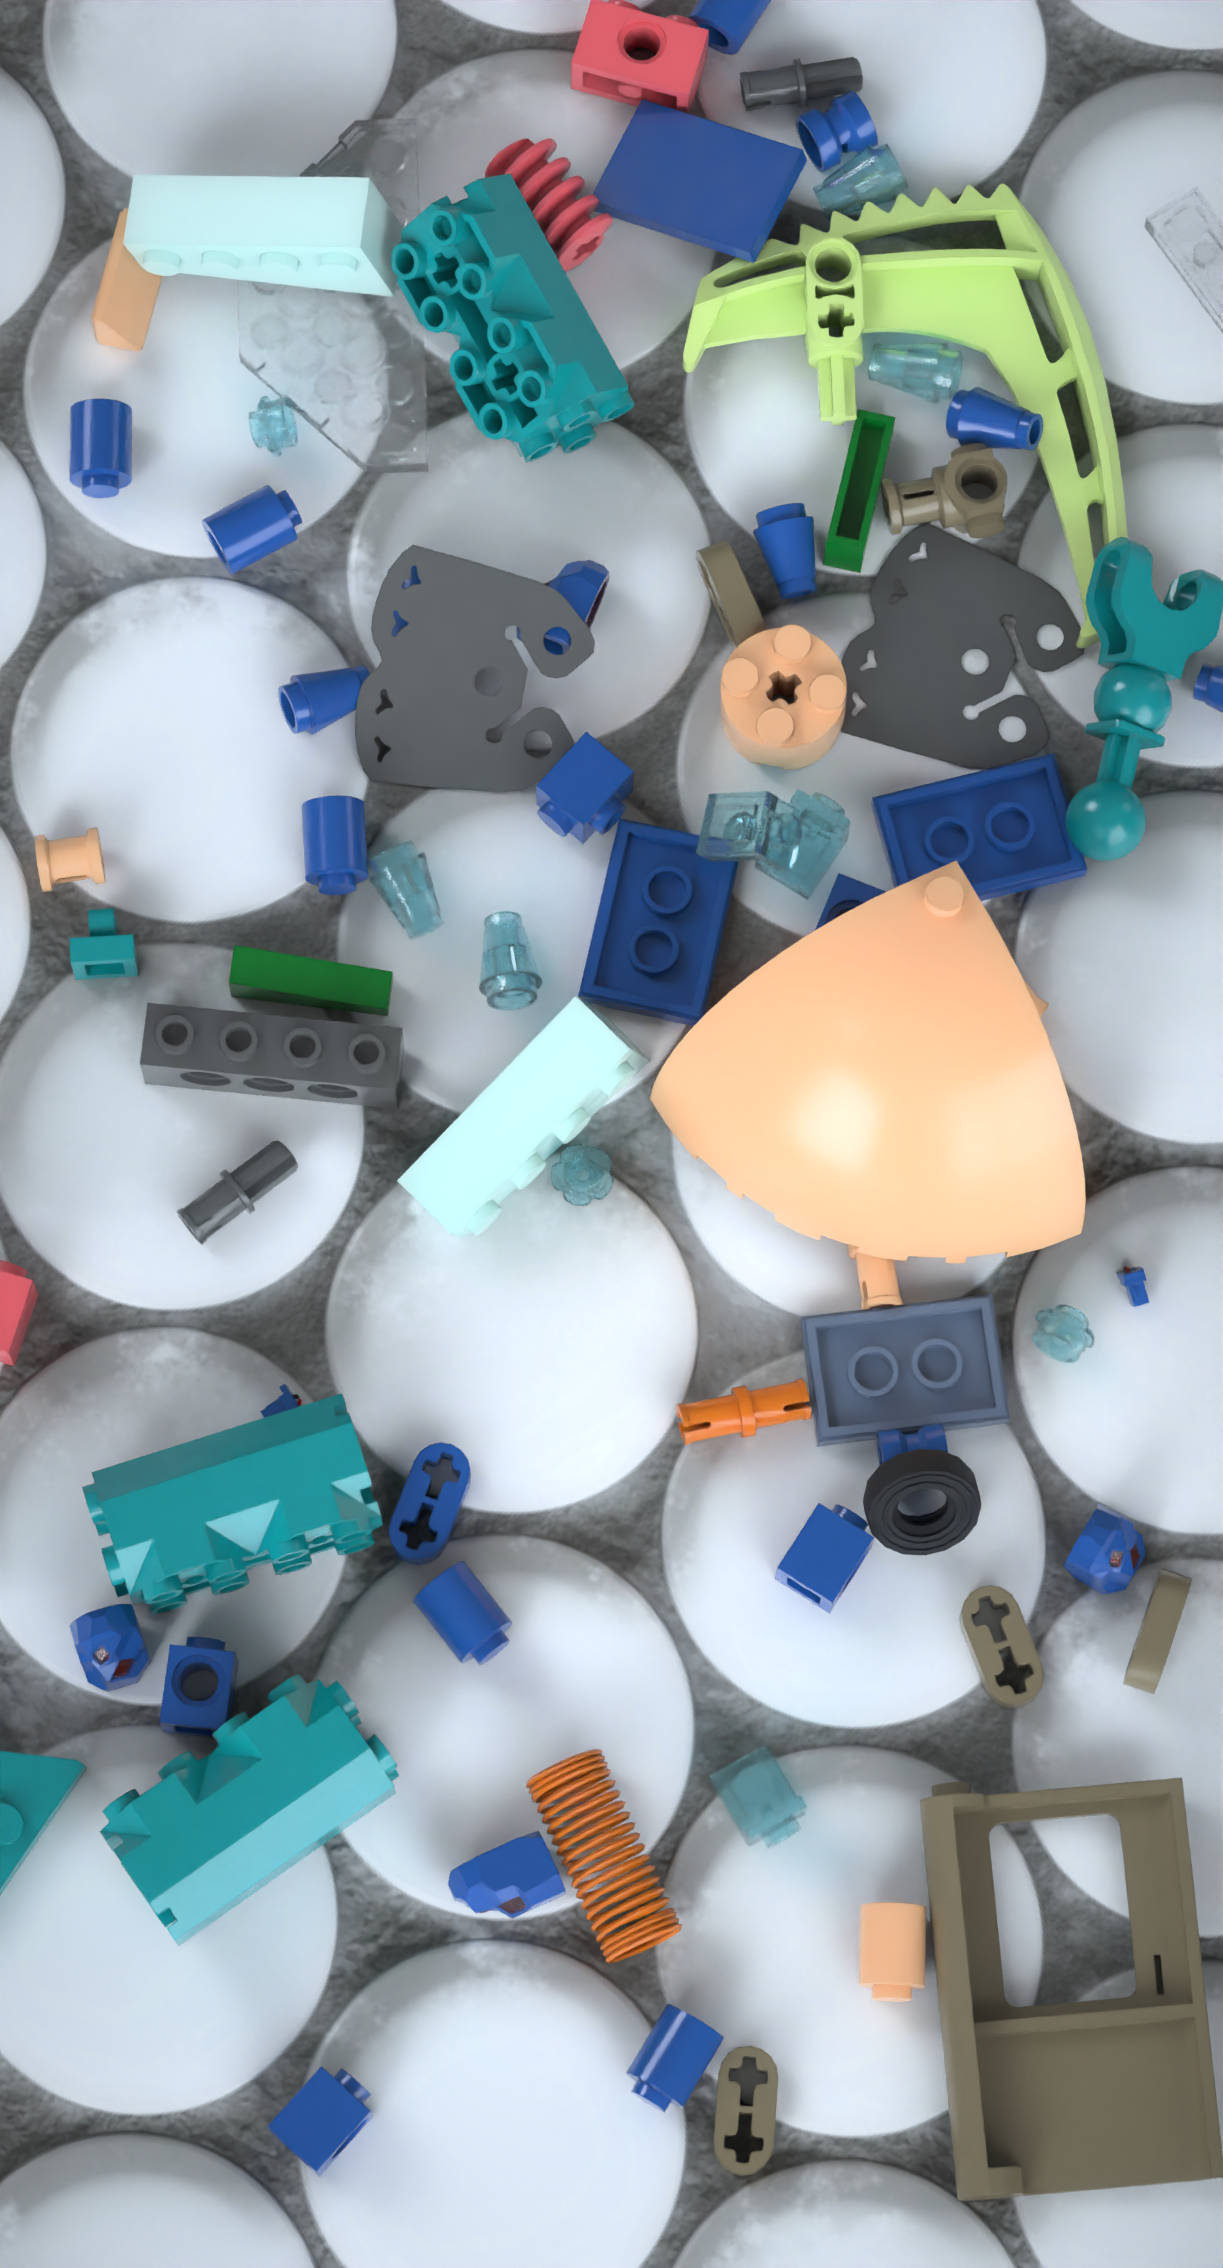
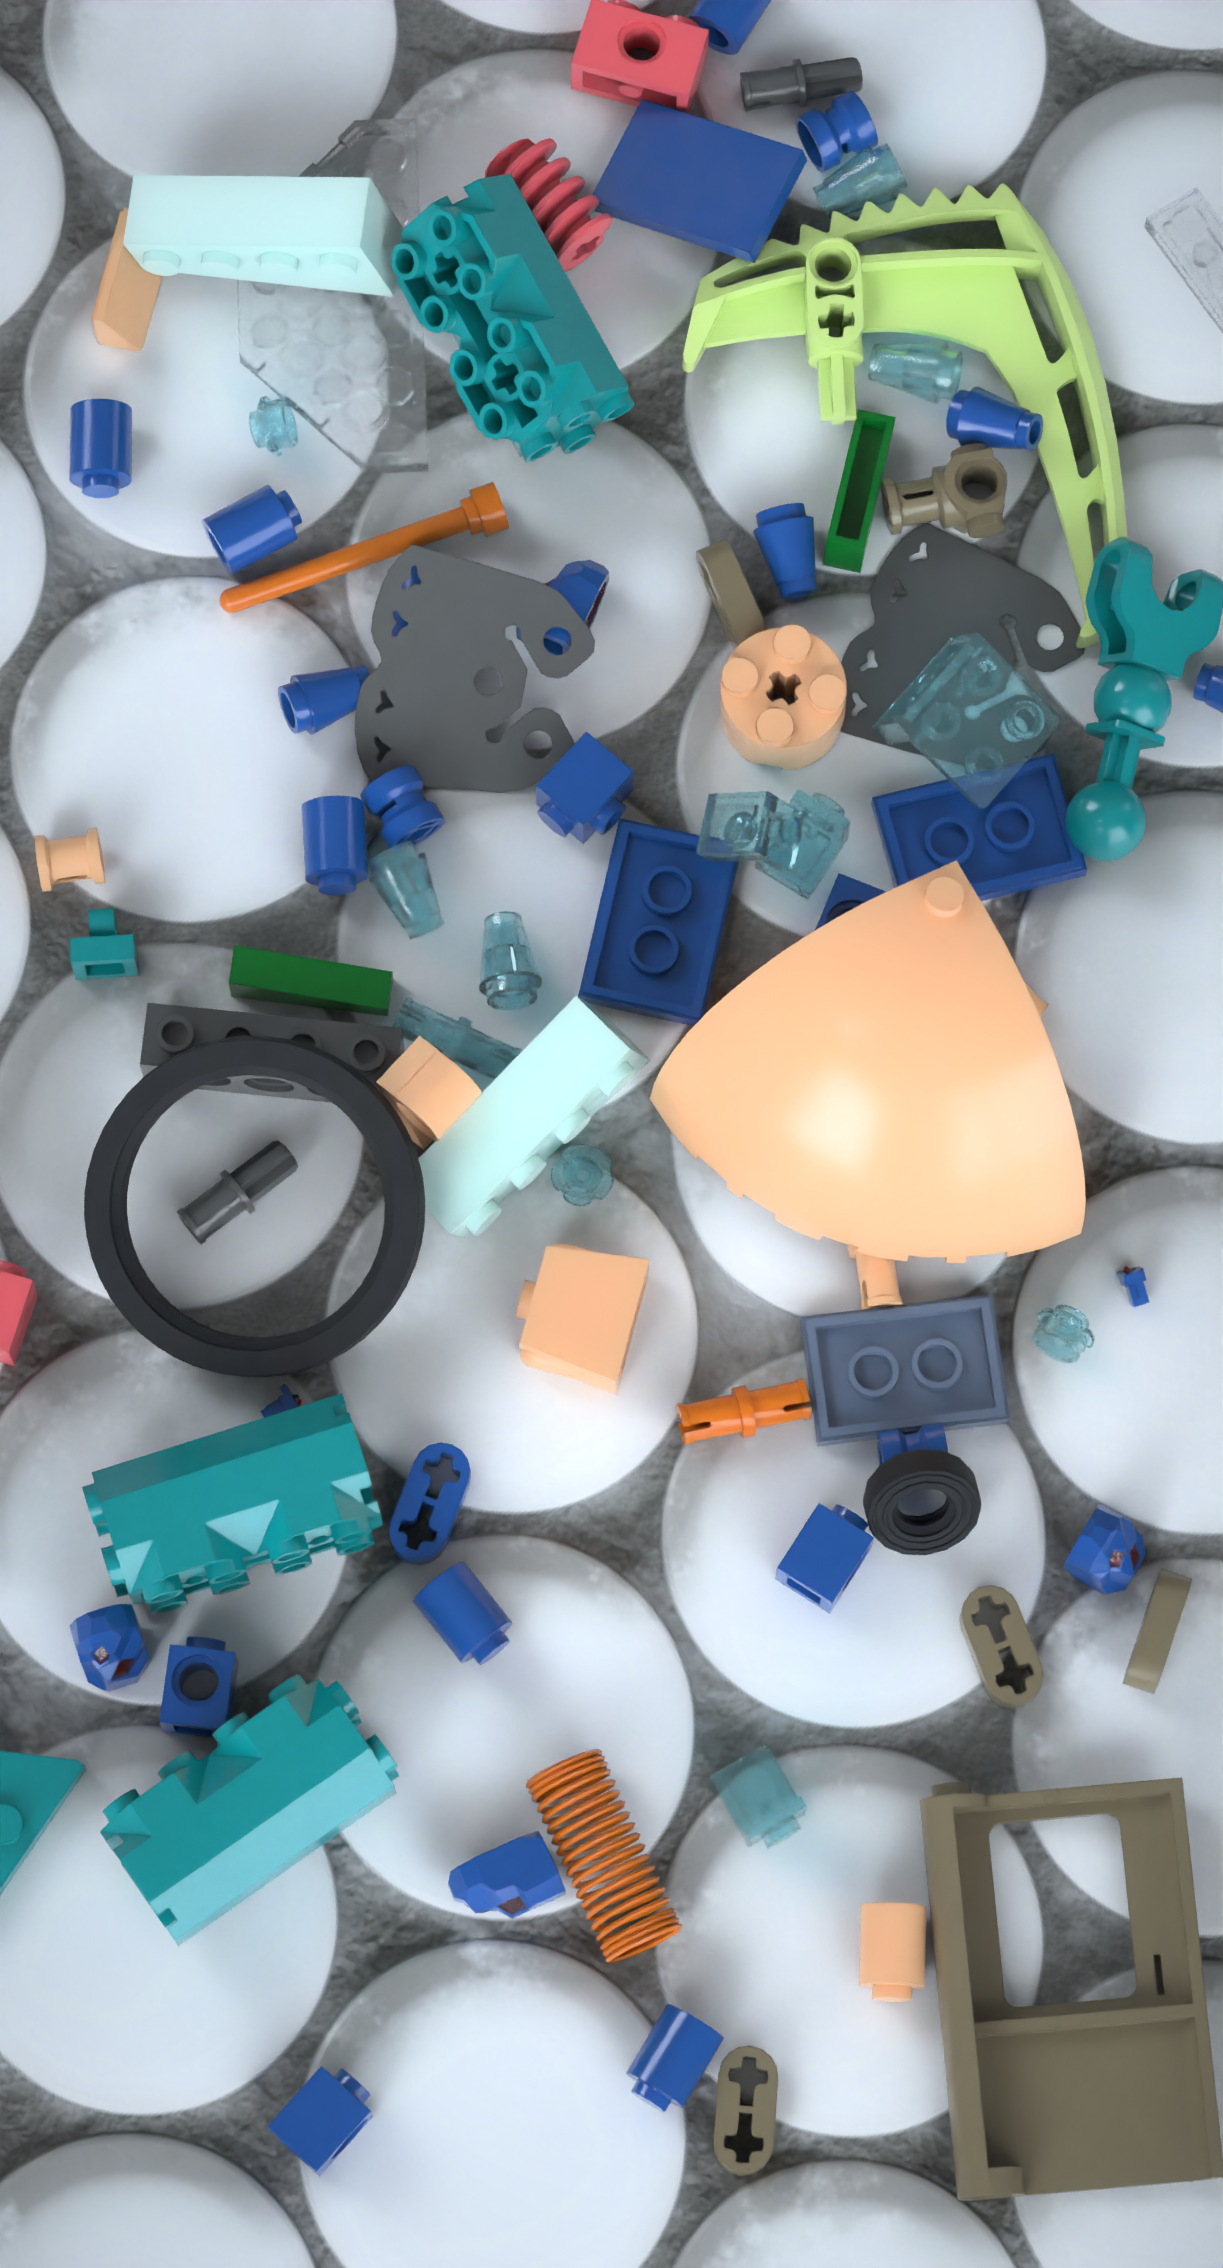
none -> black tyre [84,1036,425,1377]
none -> orange piece [219,482,509,613]
none -> blue wheel [360,765,445,852]
none -> light nougat plate [376,1035,481,1150]
none -> clear light blue pin [392,996,523,1080]
none -> light nougat torso [516,1243,649,1395]
none -> clear light blue bracket [871,632,1061,808]

